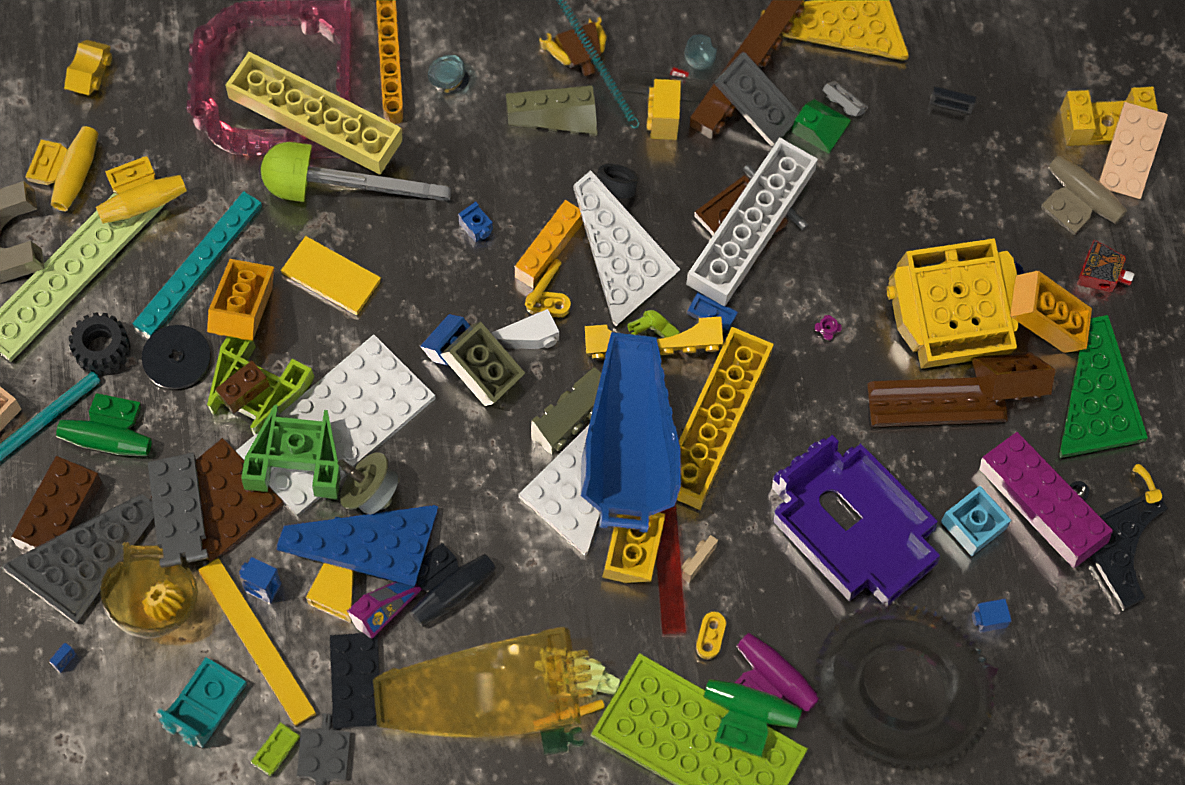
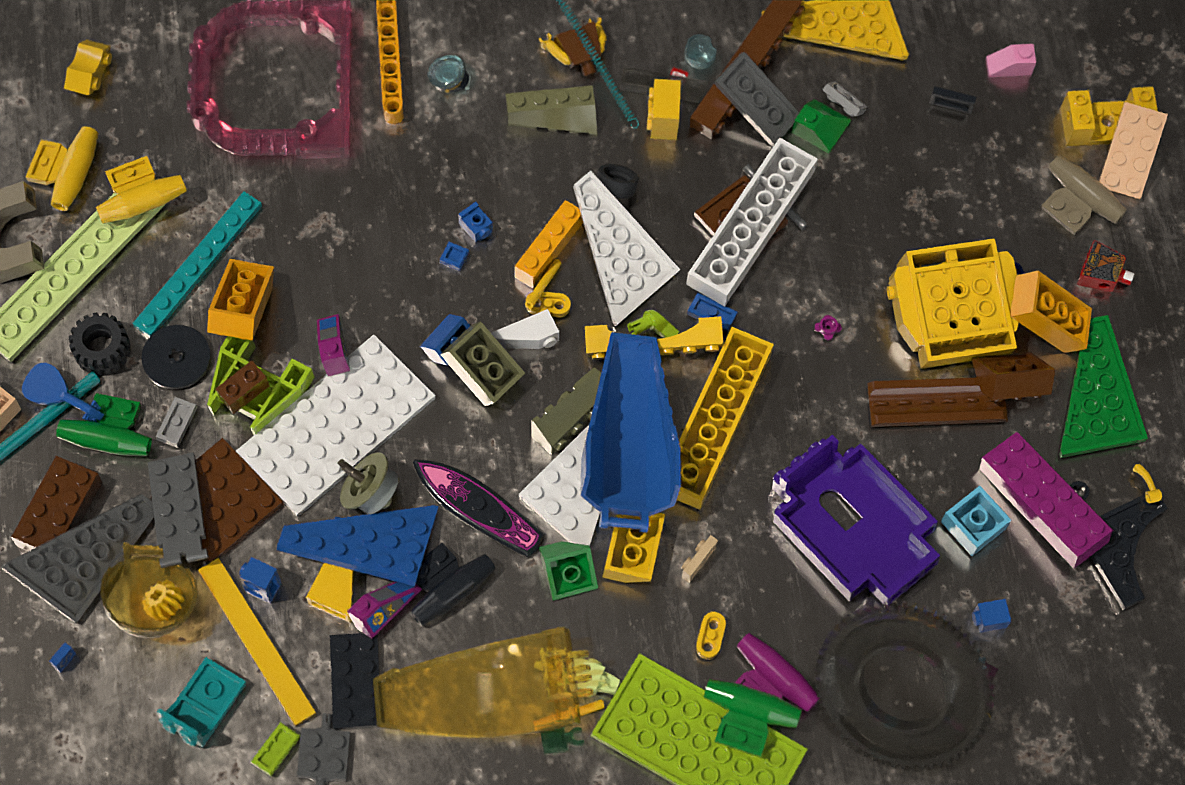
light yellow brick [226,52,403,174] -> none
bright green wedge [241,405,341,499] -> none
piece [261,142,452,202] -> none
yellow tile [281,236,381,315] -> none
clear red tile [656,503,686,636] -> none
none -> blue piece [22,363,104,422]
none -> light grey plate [156,397,197,448]
none -> magenta slope [317,314,350,377]
none -> black piece [413,459,545,558]
none -> blue tile [439,242,469,271]
none -> green slope [539,541,598,600]
none -> bright pink slope [986,44,1036,77]

